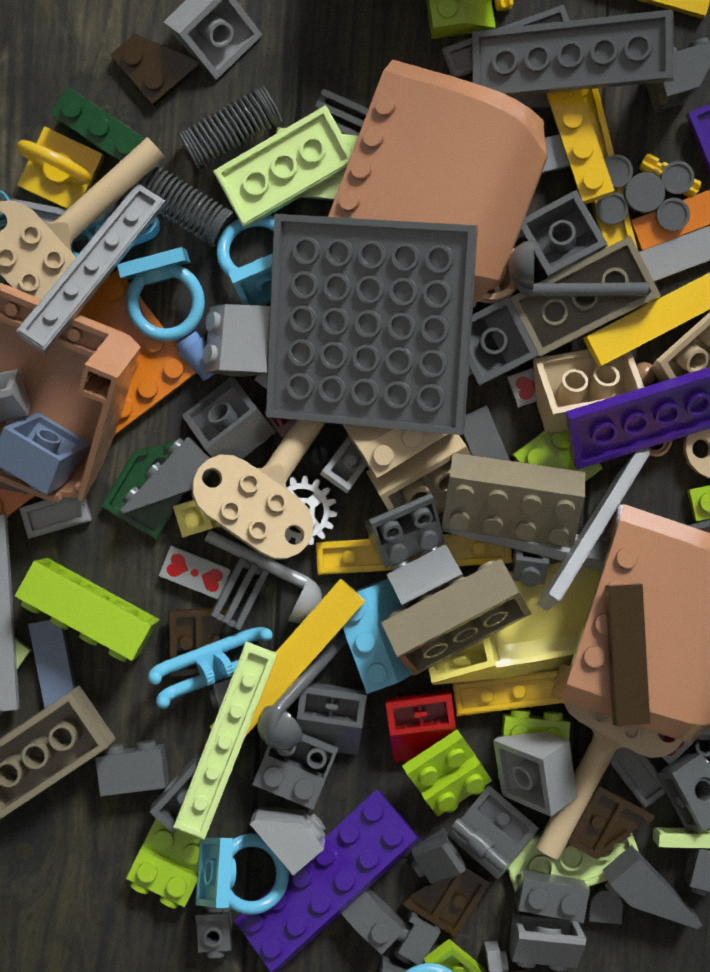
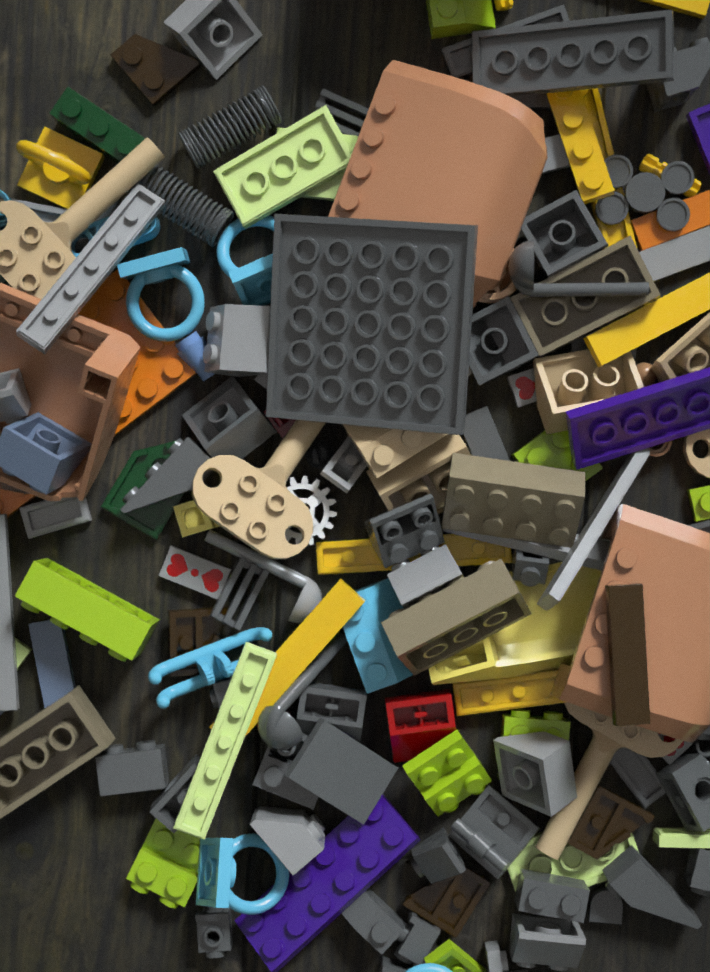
none -> dark grey tile [284,718,398,825]

